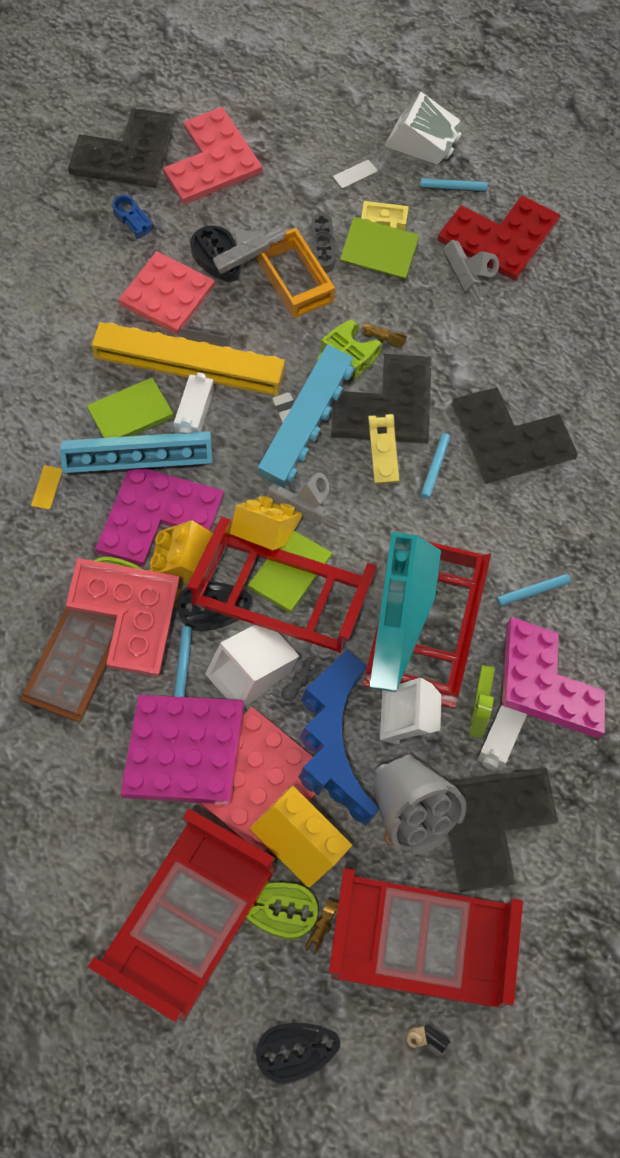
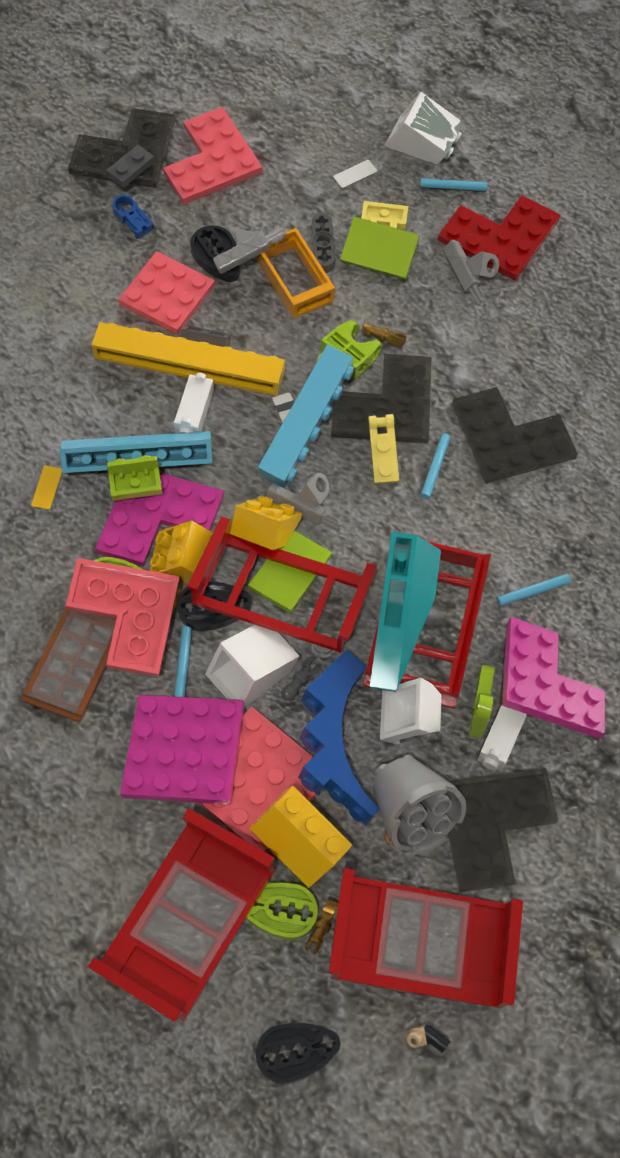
lime tile [87,377,174,438] -> none
none -> dark grey plate [106,145,155,188]
none -> lime bracket [107,455,162,501]

